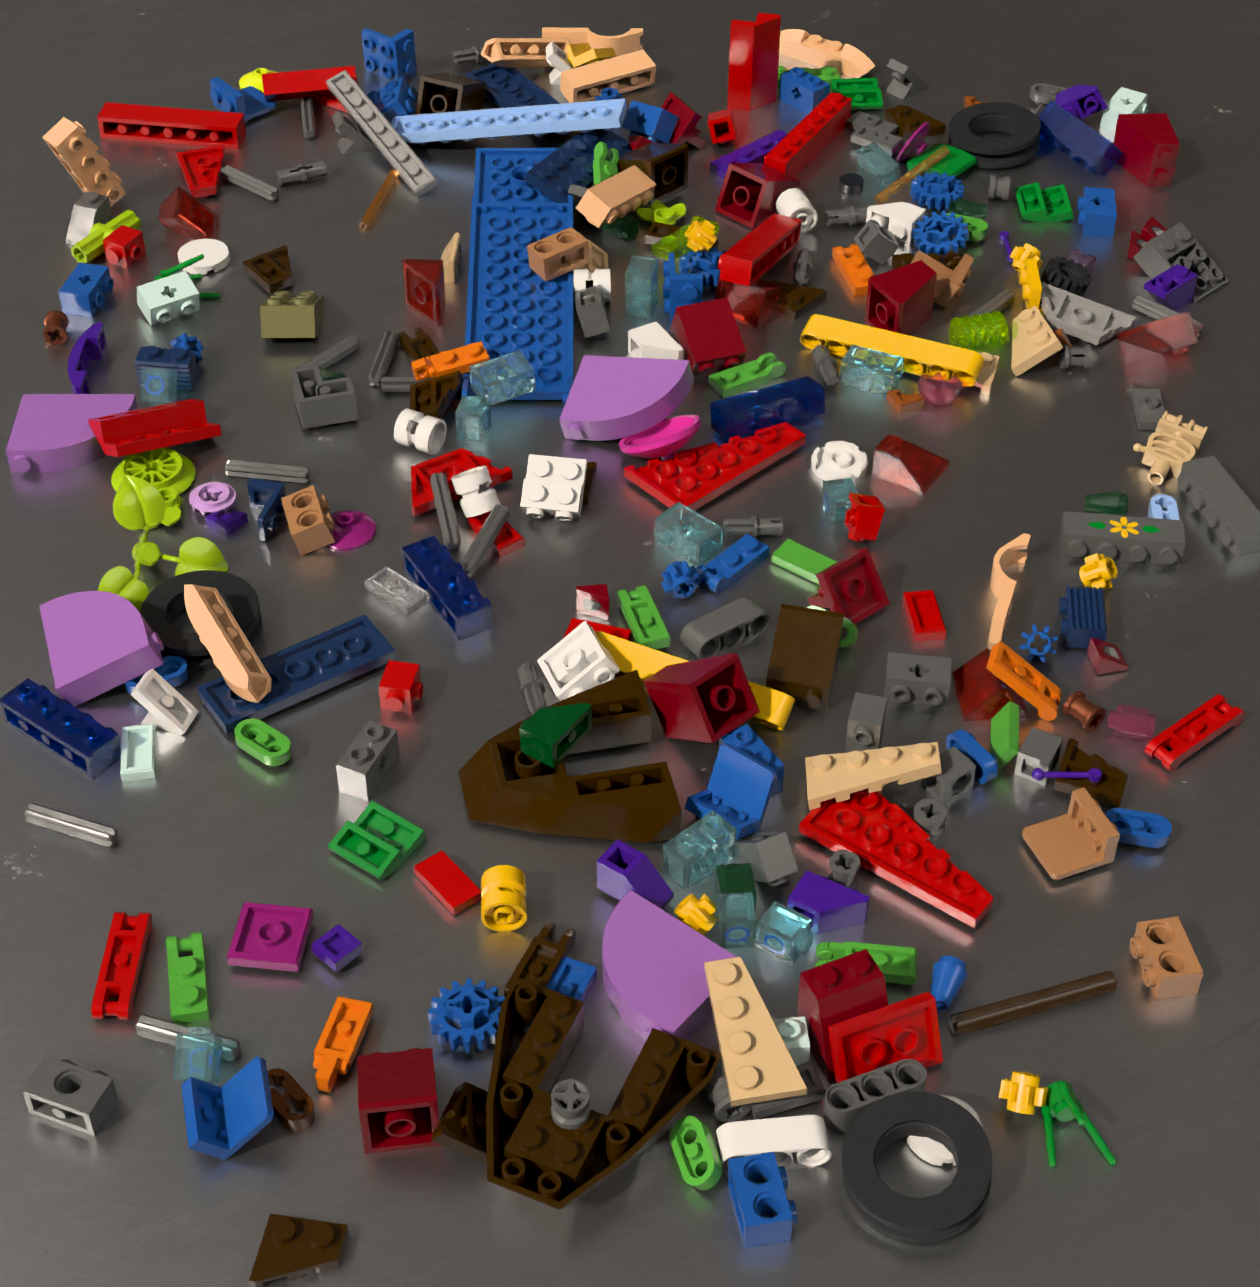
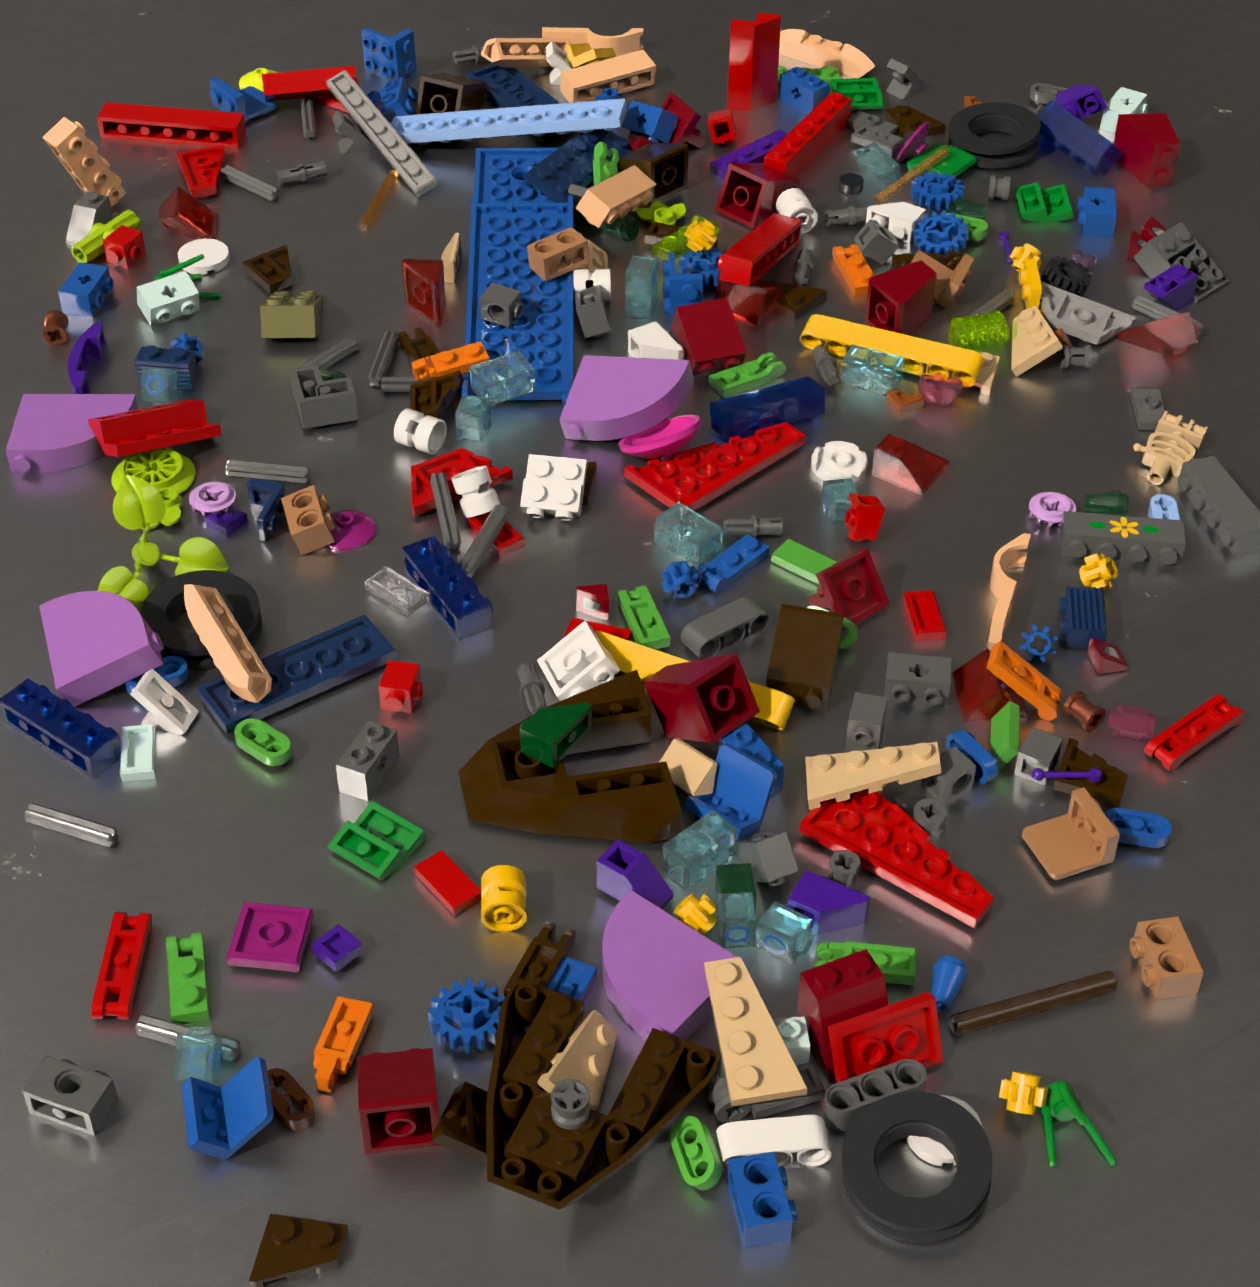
none -> dark grey brick [480,282,524,328]
none -> tan wing [537,1010,618,1111]
none -> tan slope [660,738,717,796]
none -> lavender gear [1028,492,1076,527]

